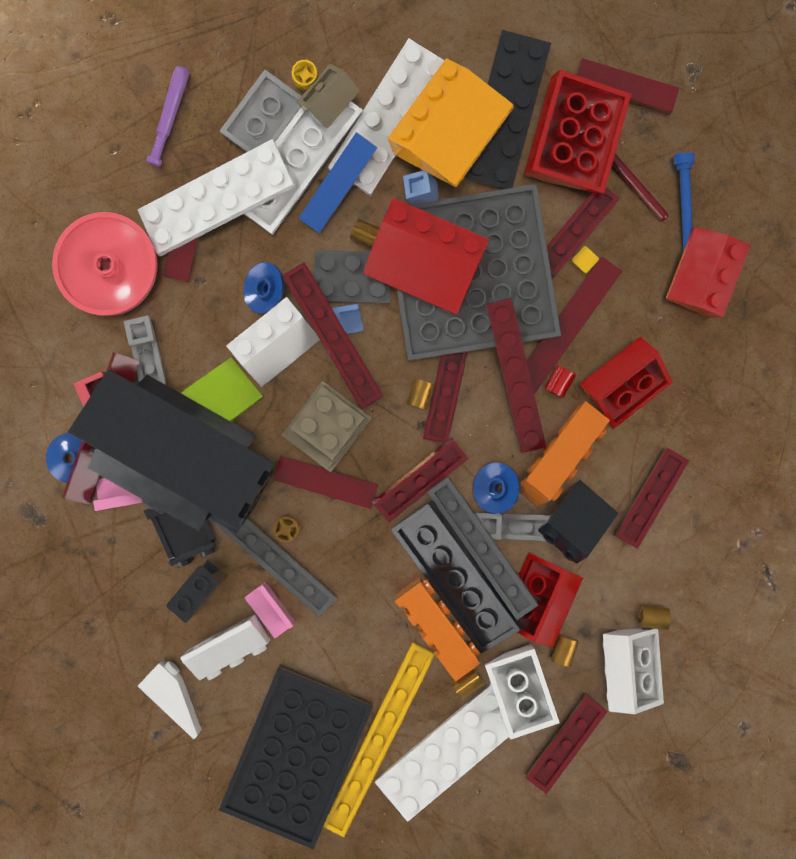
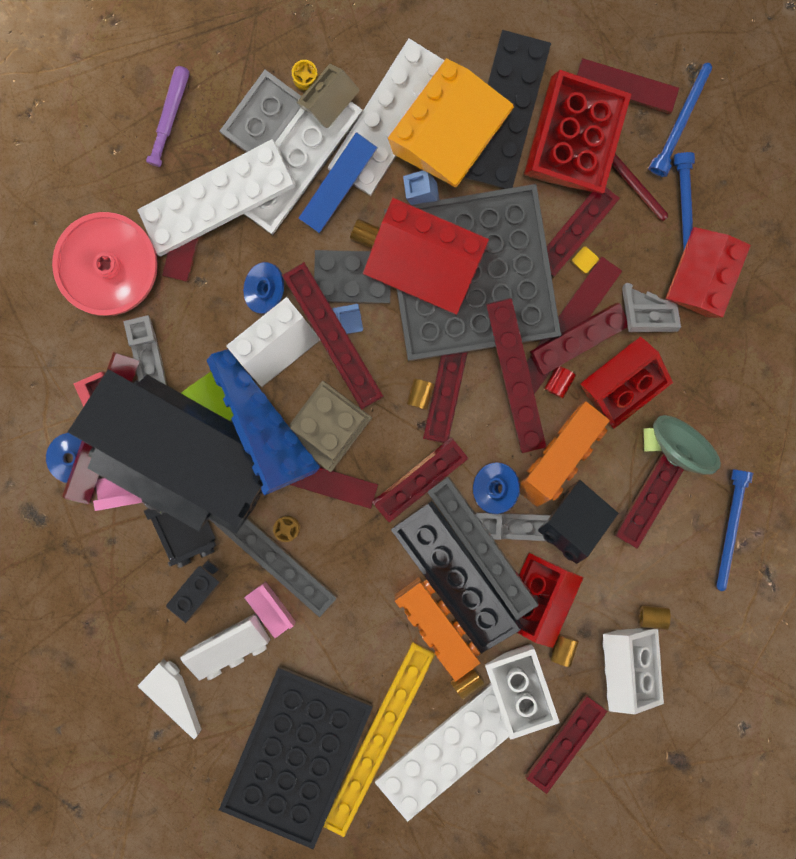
none -> blue wing [206,349,320,496]
none -> dark red plate [530,303,628,375]
none -> light grey wing [622,283,681,332]
none -> yellowish green hinge [643,428,662,451]
none -> blue piece [648,63,712,177]
none -> sand green dish [653,415,721,475]
none -> blue piece [716,469,754,591]

